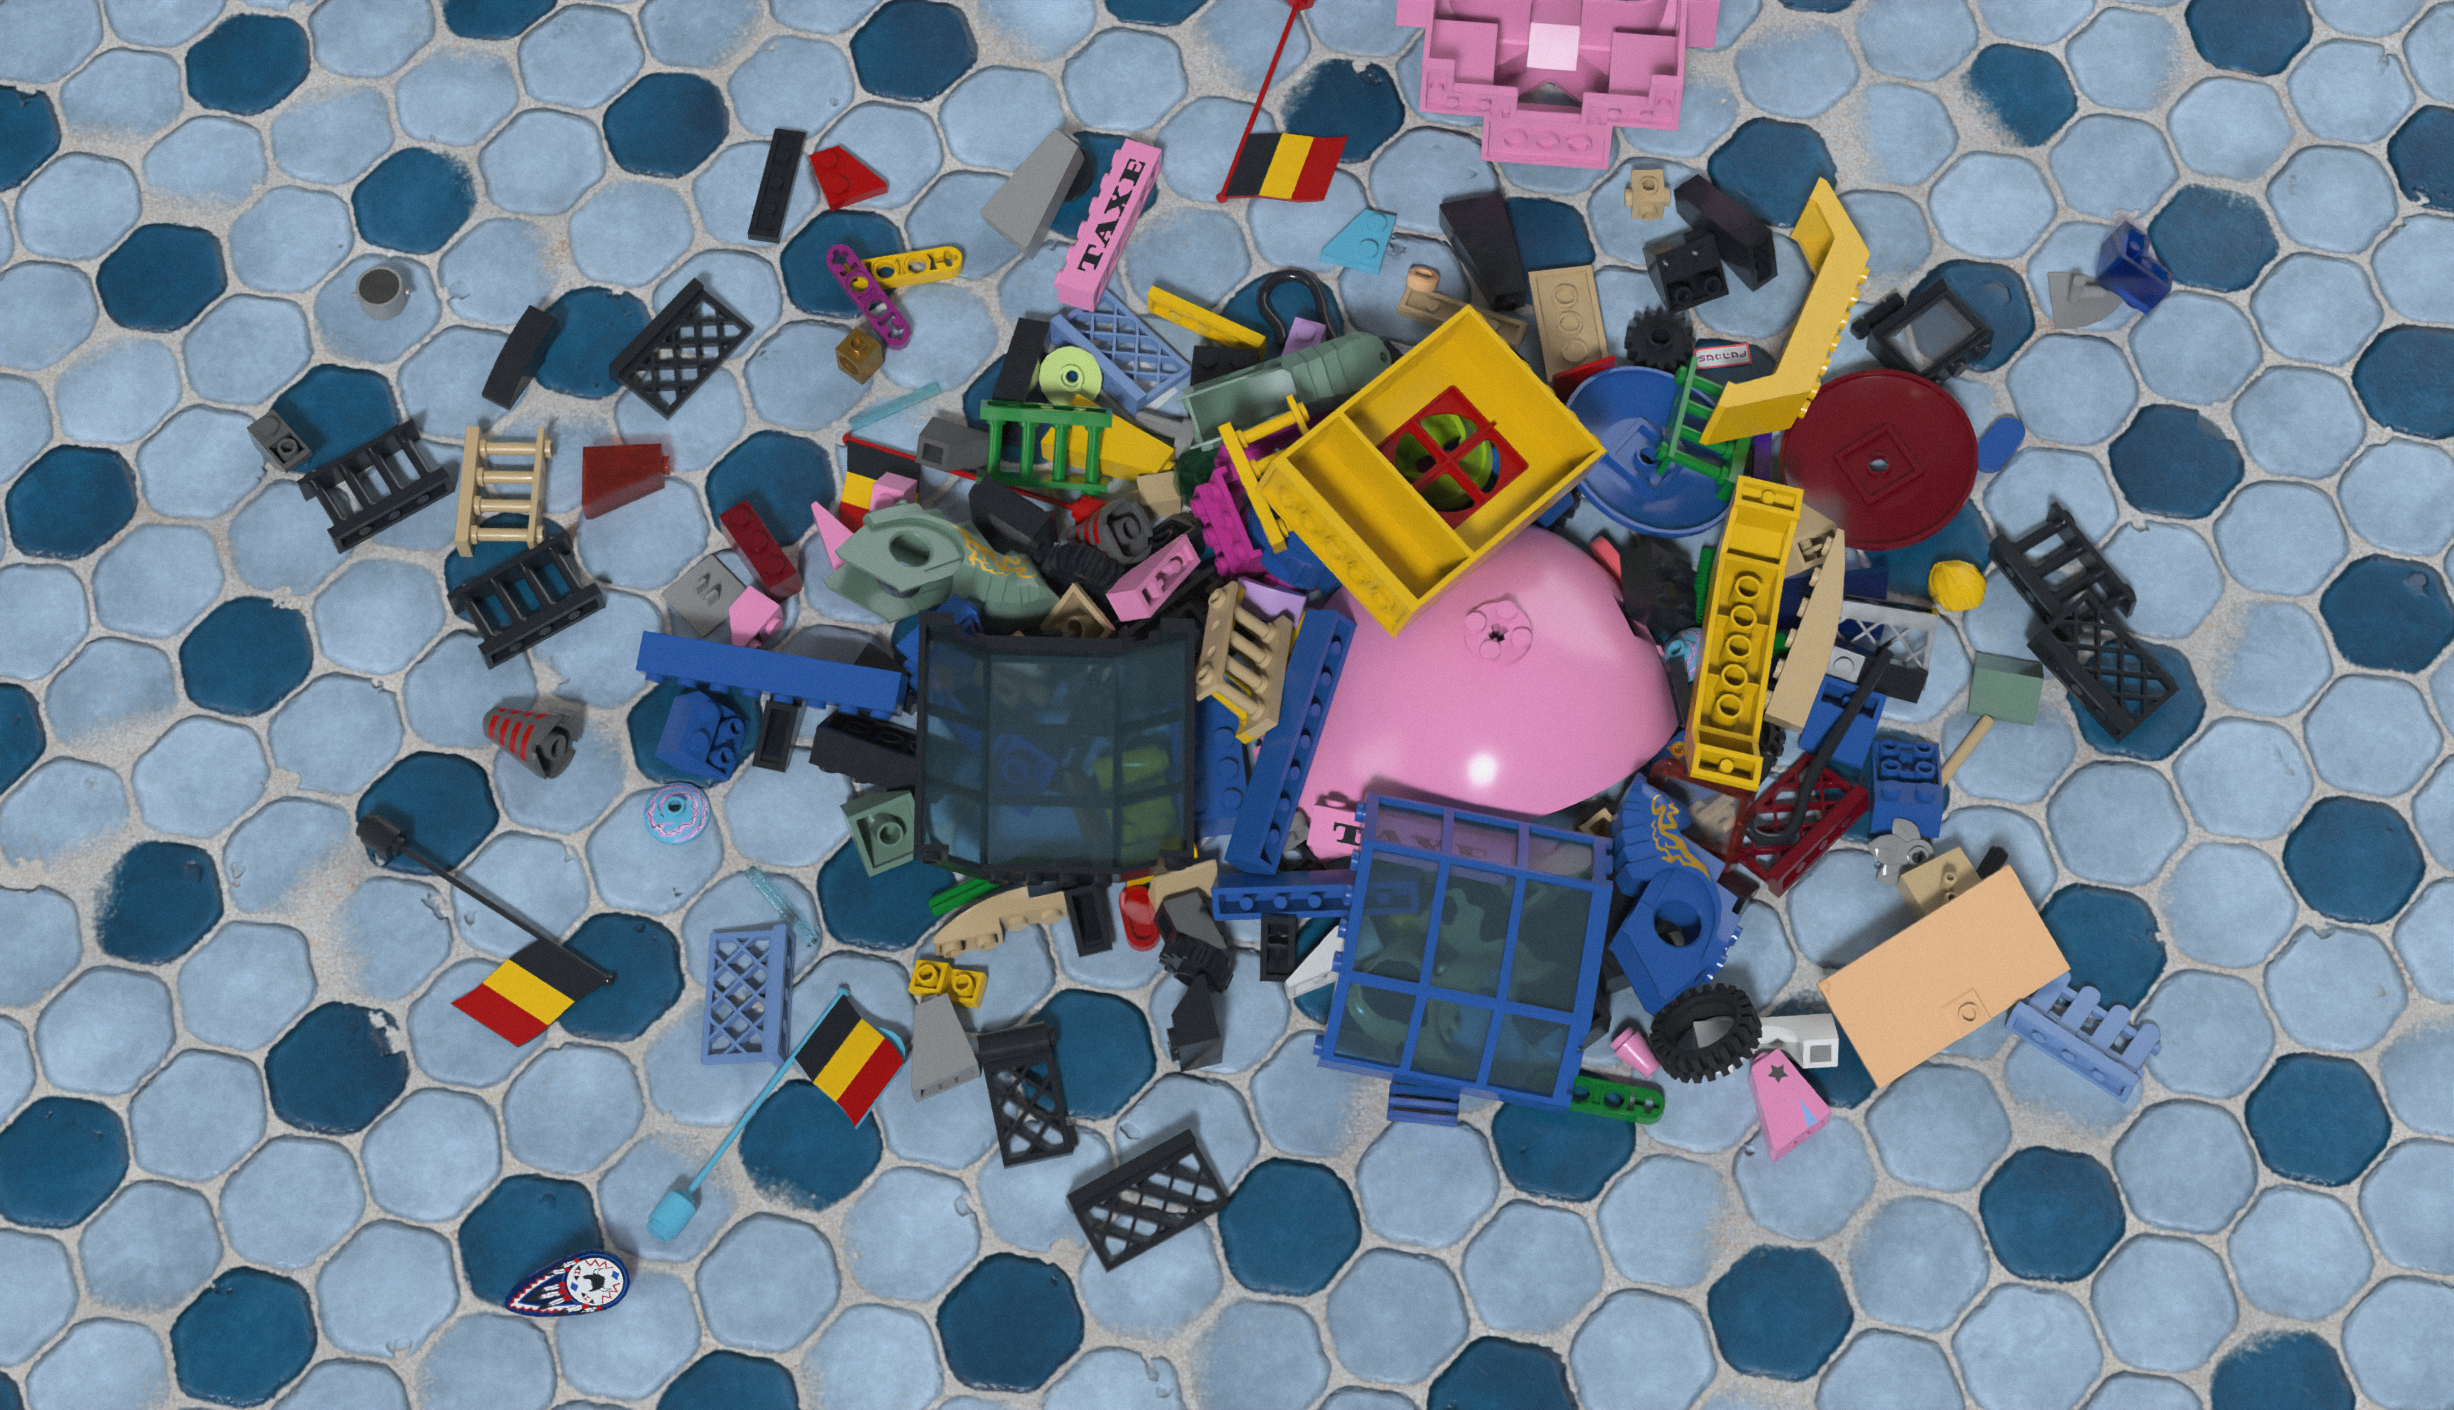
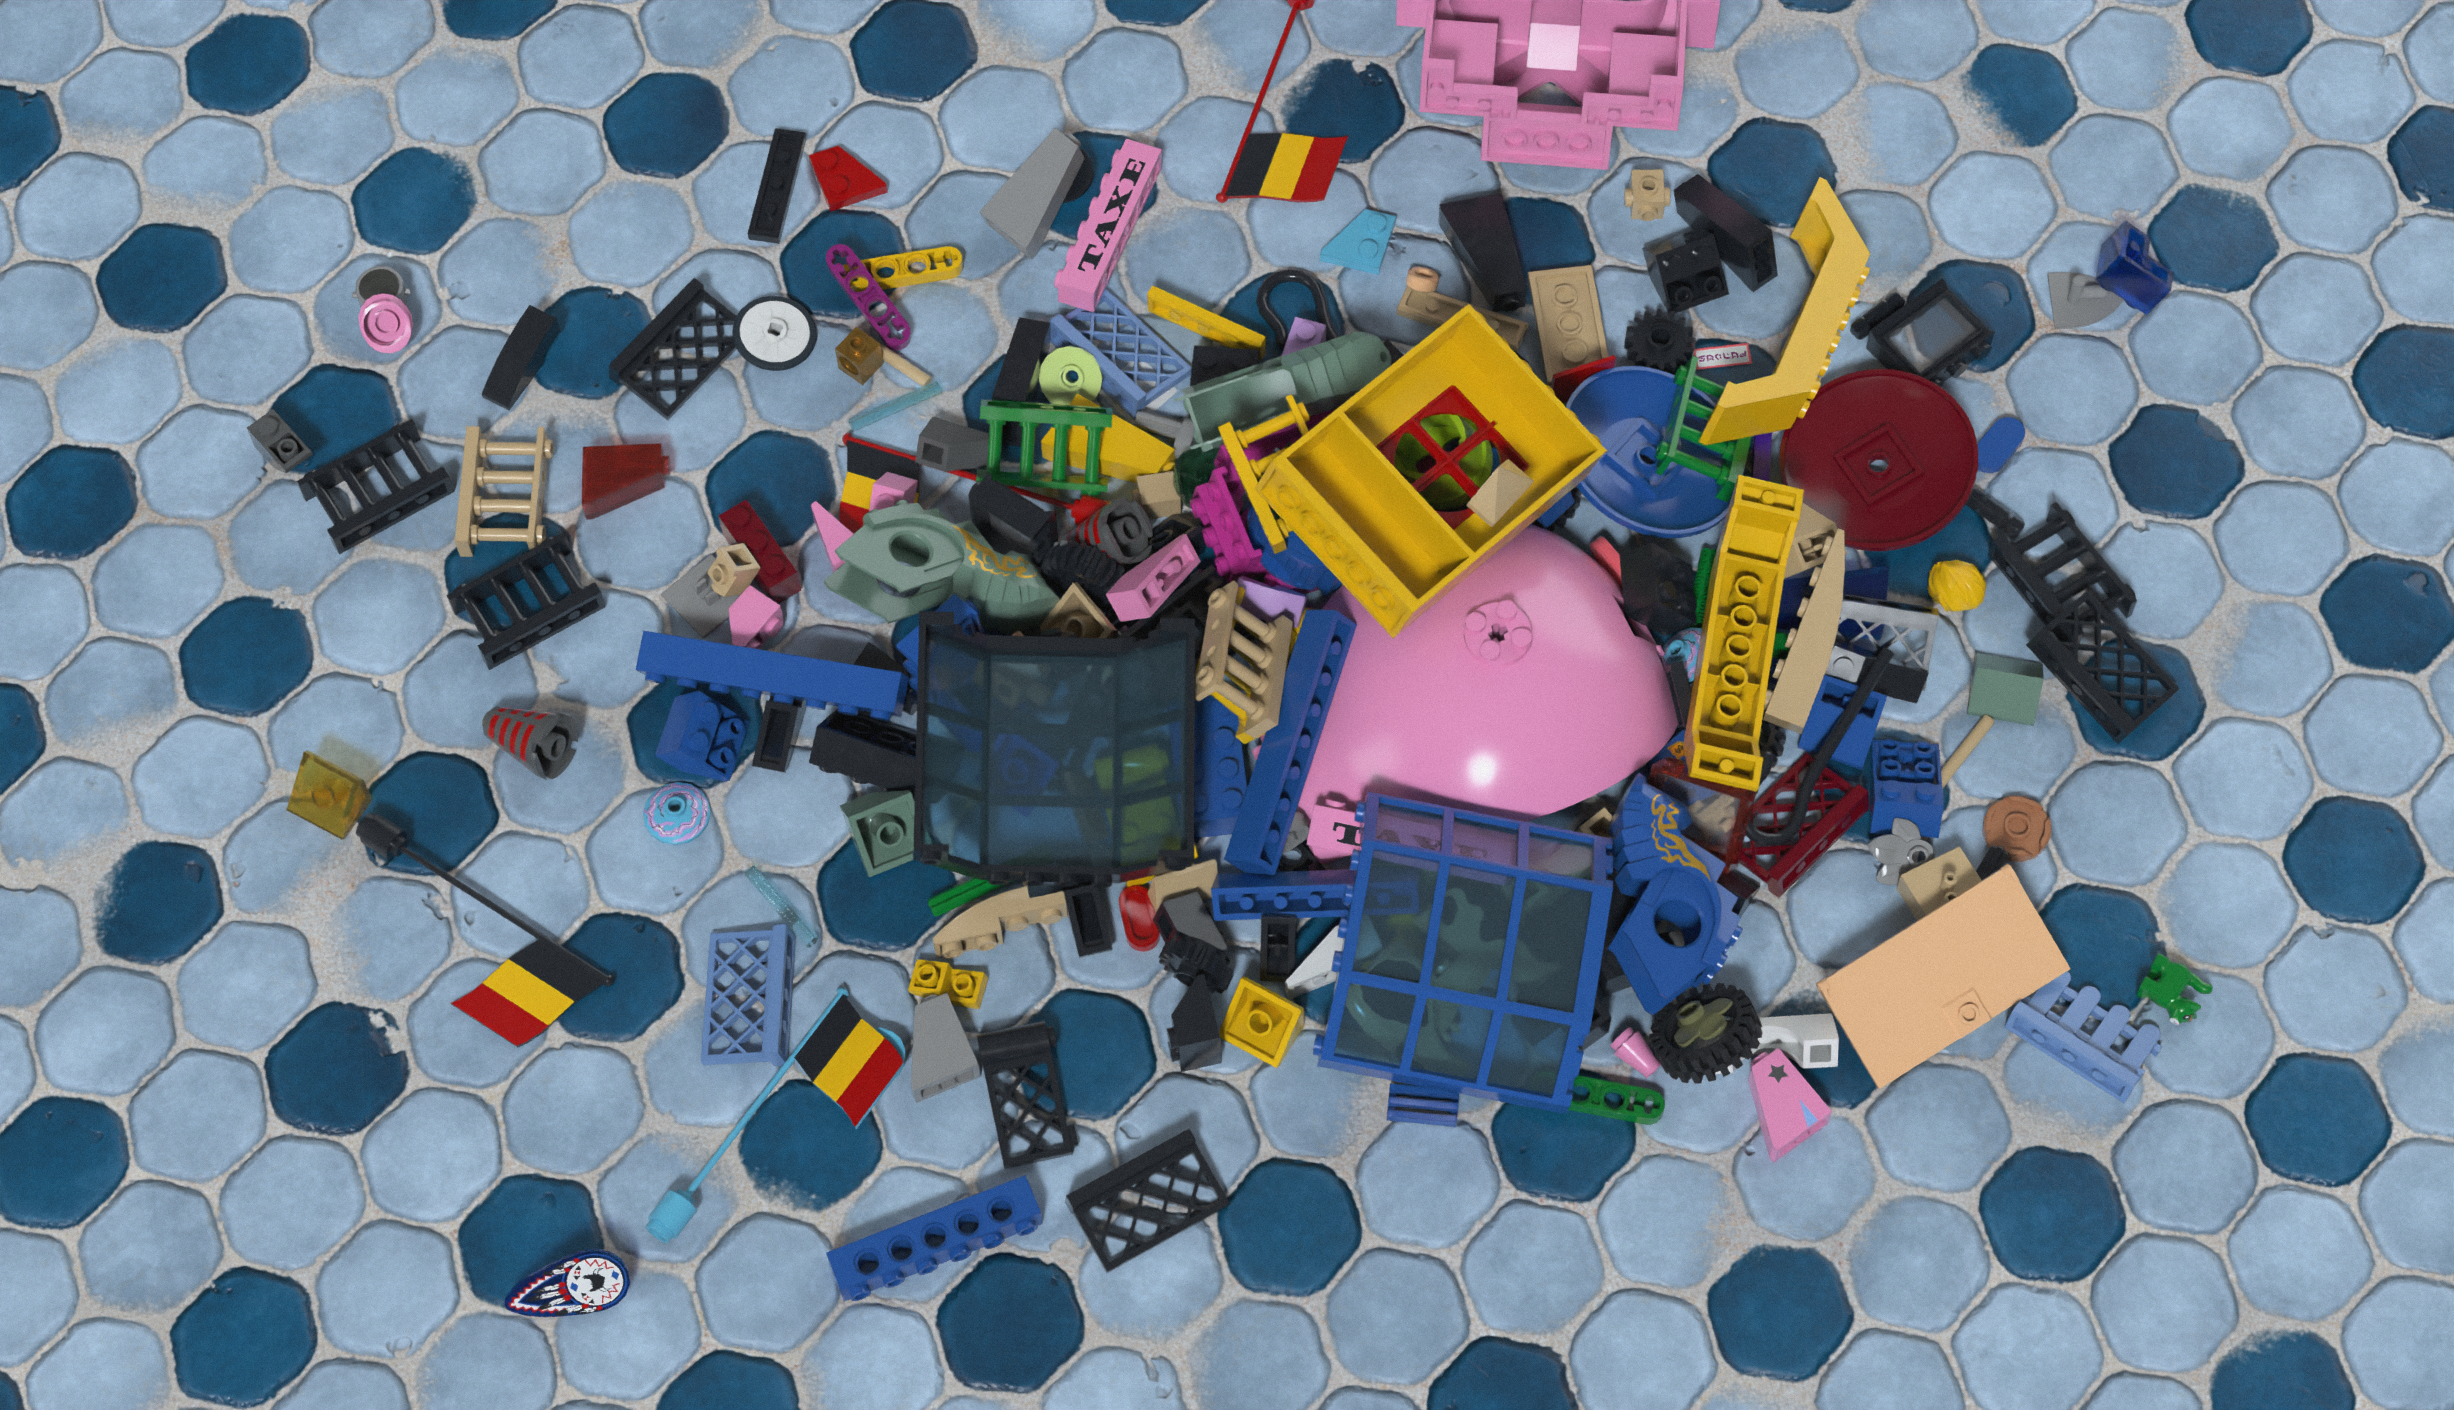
none -> clear yellow slope [286,750,372,840]
none -> bright pink piece [358,294,413,353]
none -> tan brick [707,543,760,597]
none -> white wheel [732,296,817,371]
none -> blue brick [826,1175,1043,1302]
none -> tan bar [857,327,932,388]
none -> yellow slope [1219,976,1304,1068]
none -> tan slope [1466,459,1534,527]
none -> olive plate [1674,998,1733,1047]
none -> black axle [1965,489,2025,538]
none -> nougat tile [1982,796,2051,862]
none -> green animal [2137,953,2213,1025]

